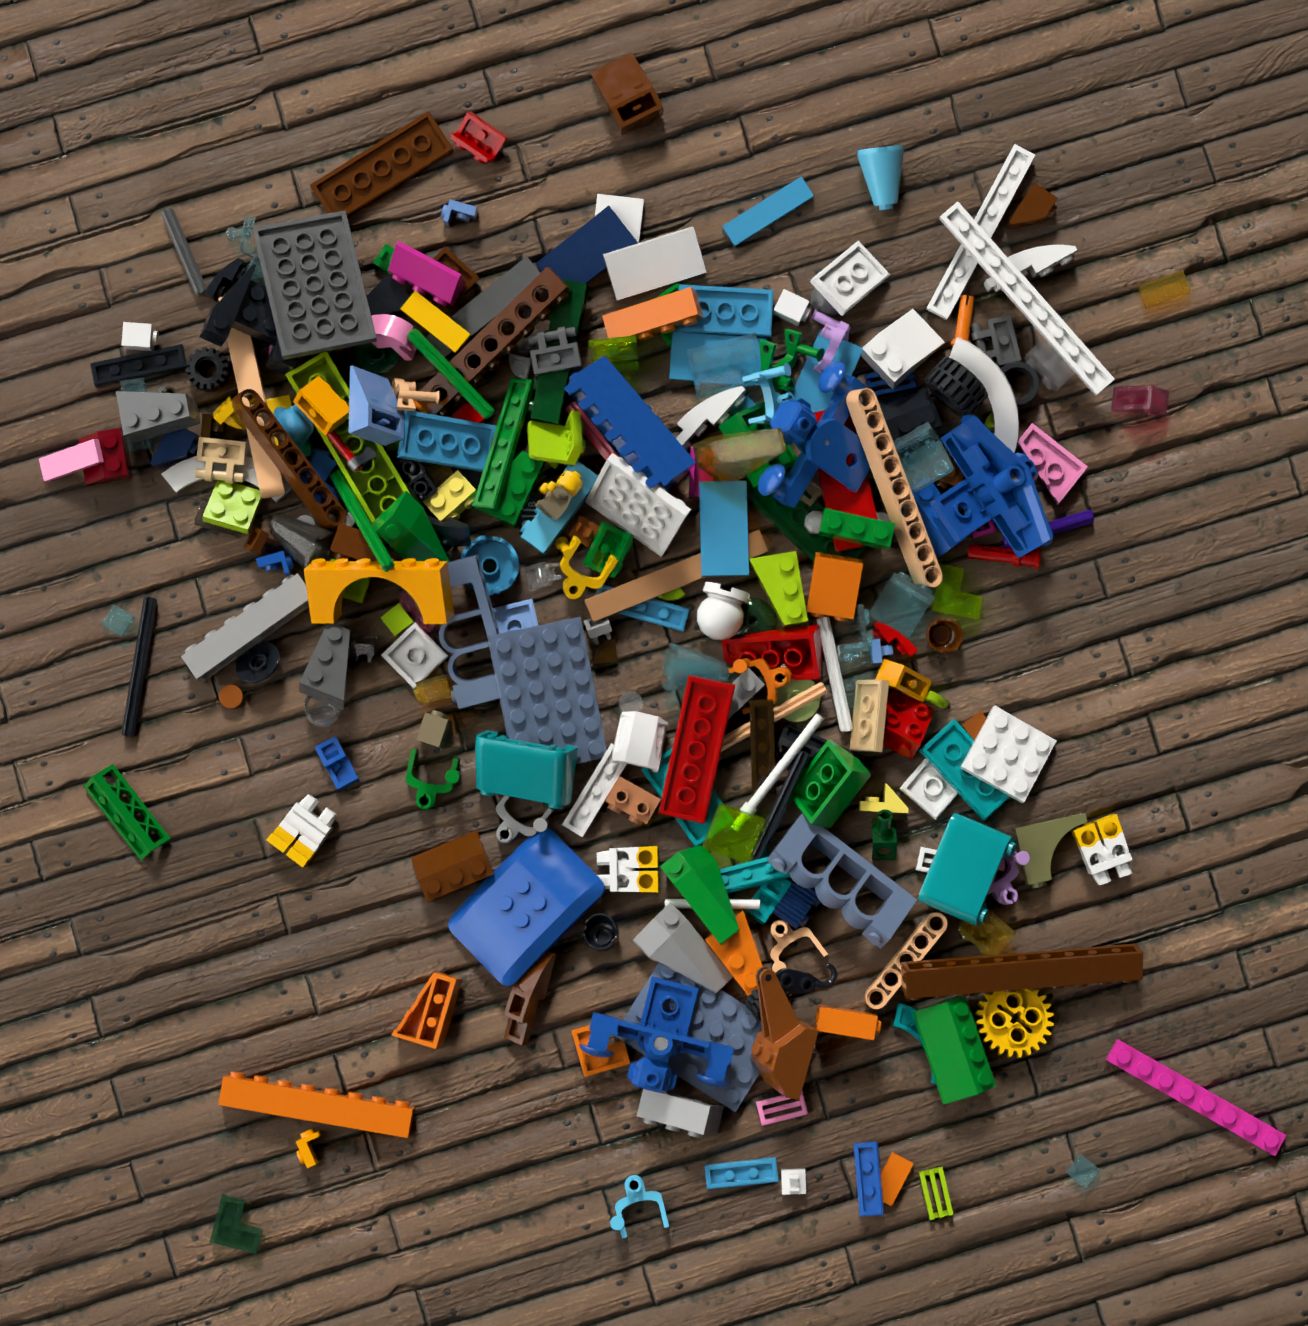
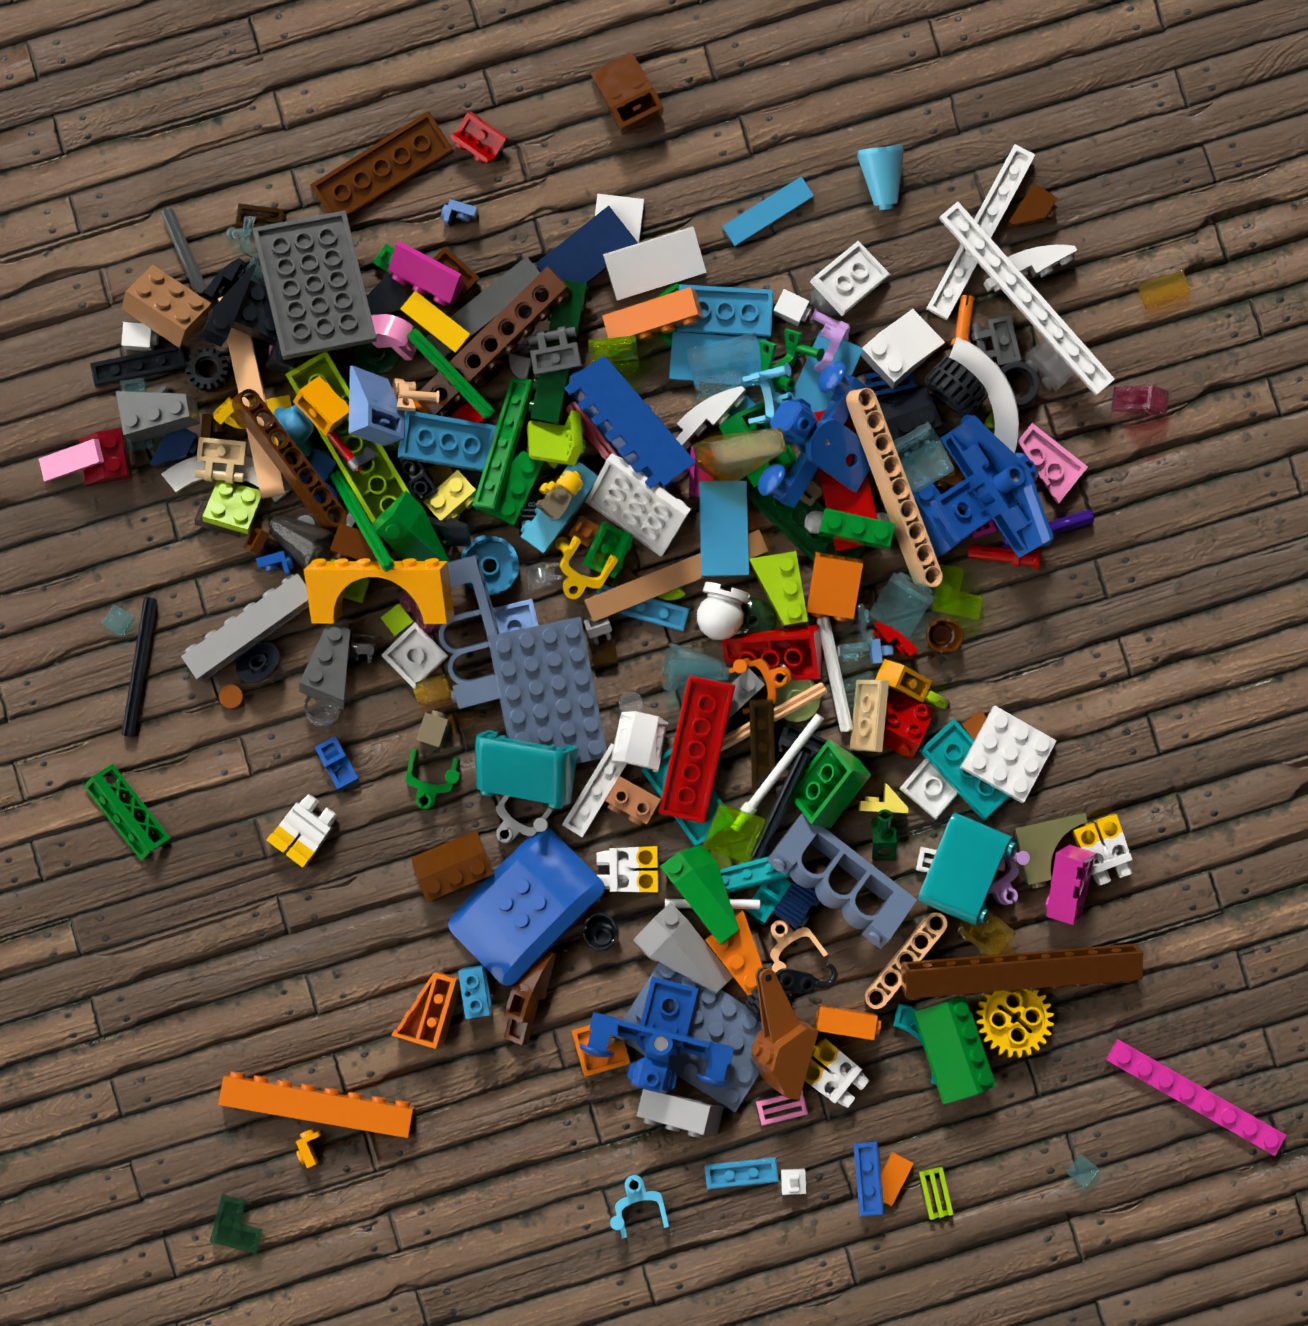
none -> medium nougat brick [121,265,211,348]
none -> dark brown tile [235,203,286,230]
none -> dark azure window [458,965,493,1019]
none -> white hips [805,1036,869,1108]
none -> dark pink wedge [1045,845,1097,925]

